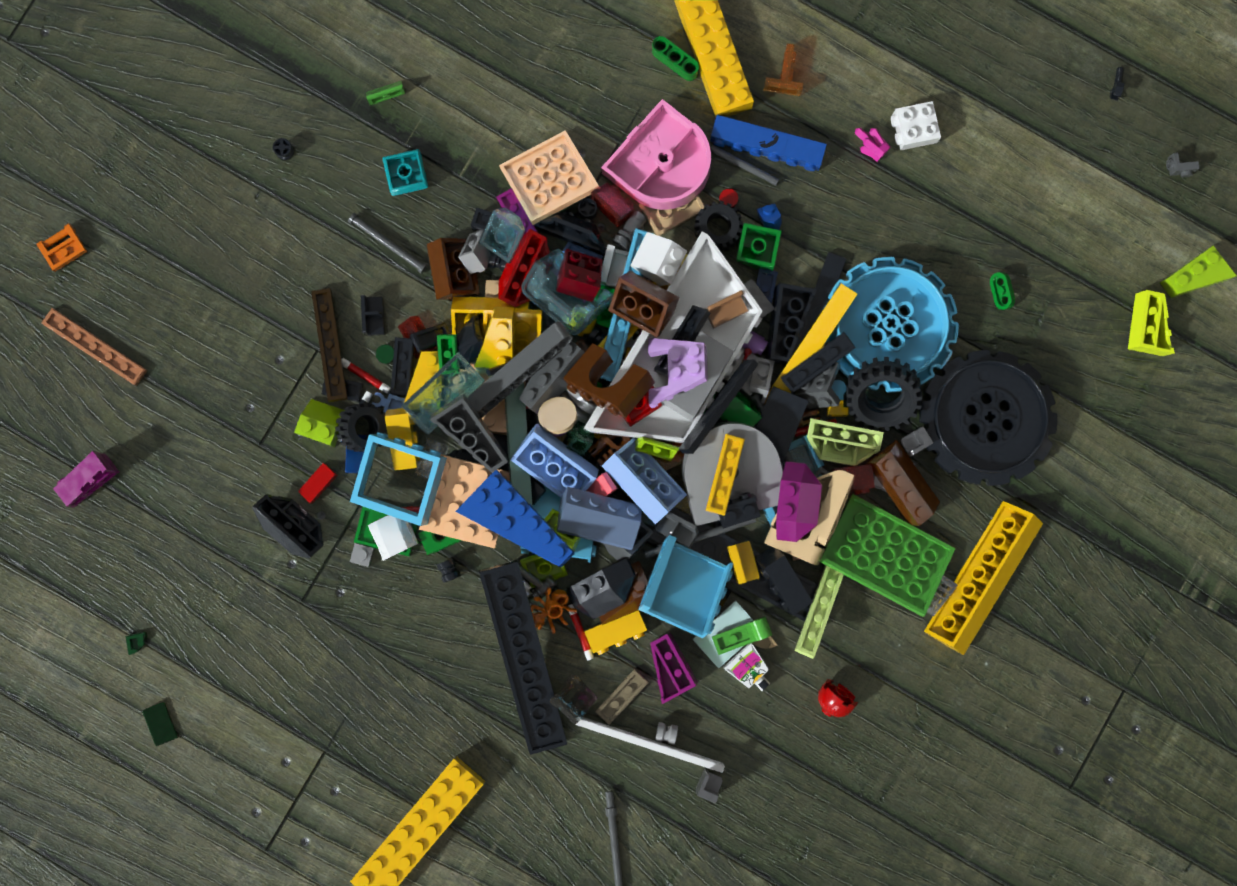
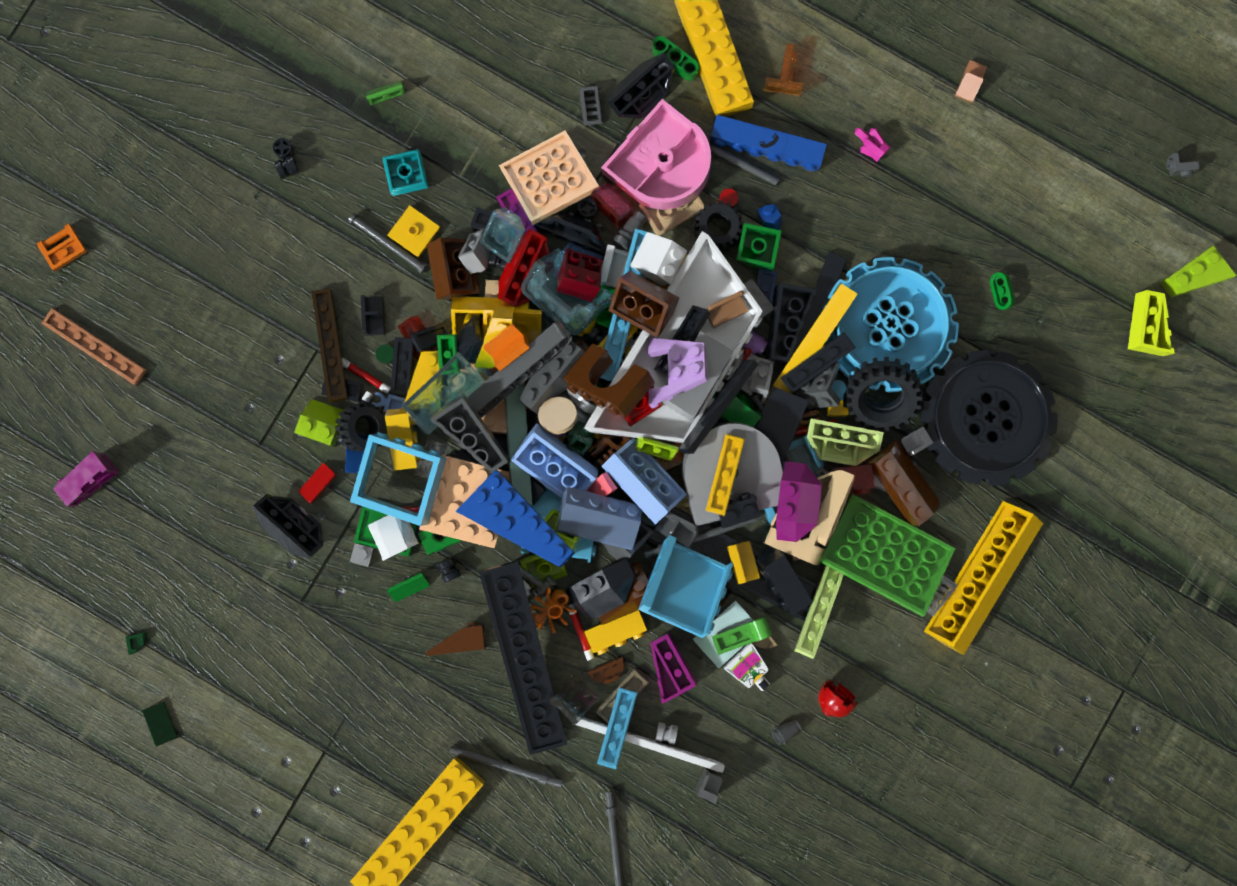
white brick [891,101,941,150] -> none
black bar [1109,67,1125,101] -> none
none -> black wheel [274,155,299,179]
none -> yellow plate [387,205,440,258]
none -> green slope [387,573,430,602]
none -> reddish brown slope [426,622,486,656]
none -> dark grey bar [449,746,563,788]
none -> orange panel [484,324,530,371]
none -> dark grey slope [579,85,603,126]
none -> reddish brown tile [587,657,624,684]
none -> medium azure tile [597,687,638,769]
none -> black wedge [607,52,675,118]
none -> dark grey cone [771,720,802,745]
none -> slope [955,60,987,103]

